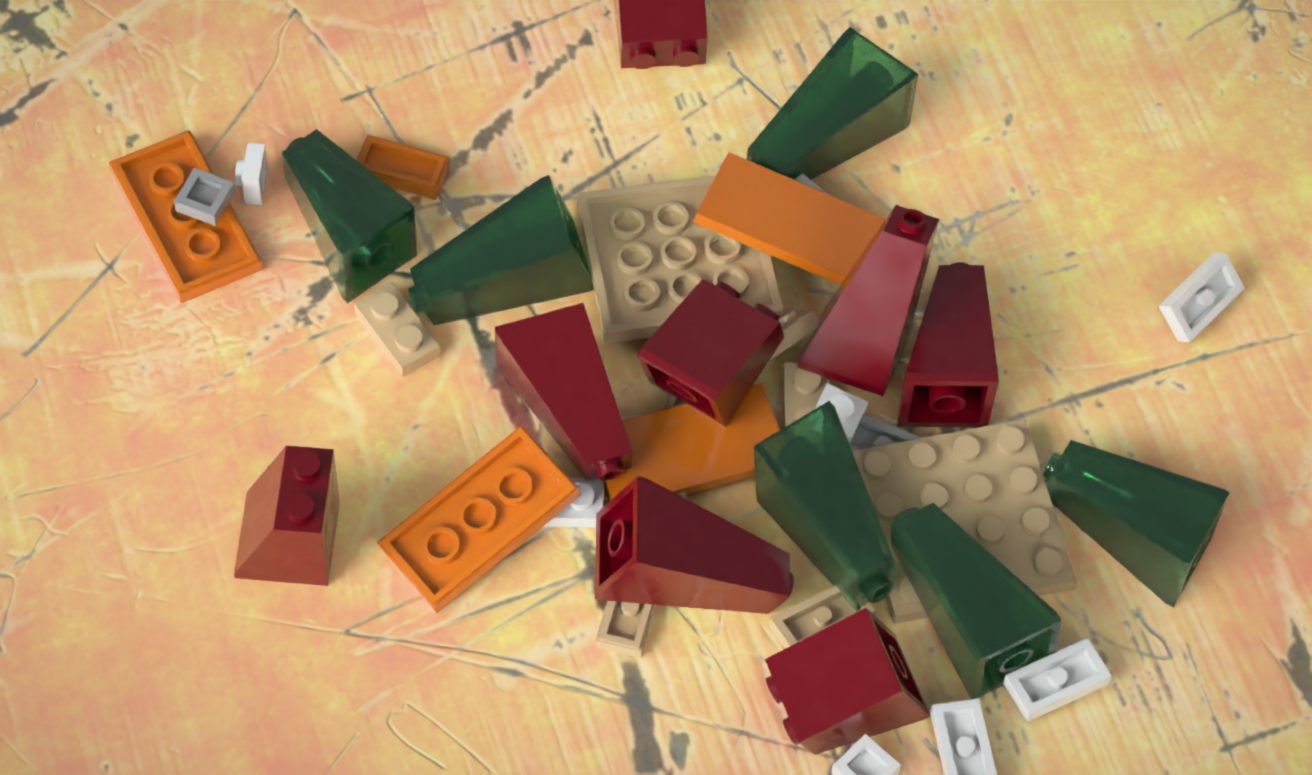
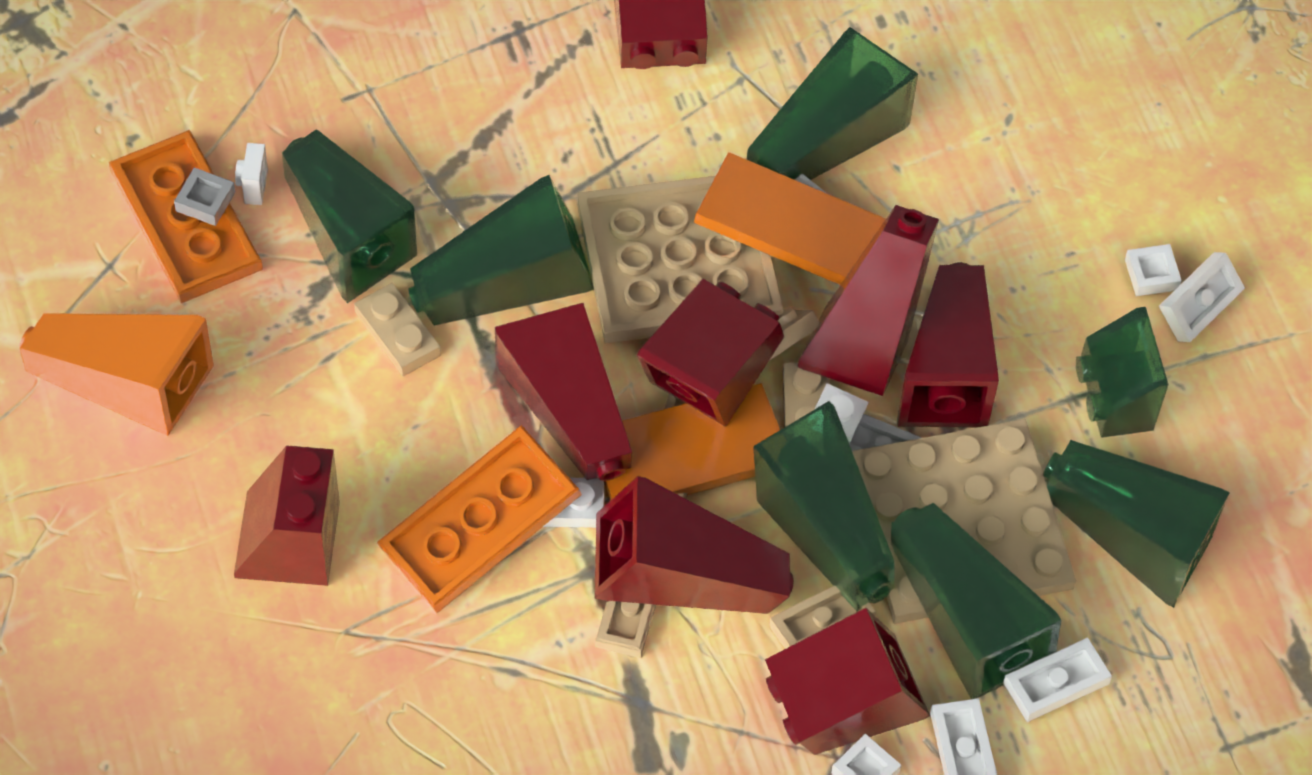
orange tile [352,134,450,200] -> none
none -> orange slope [20,313,214,436]
none -> clear green slope [1076,307,1169,438]
none -> white plate [1125,244,1182,296]

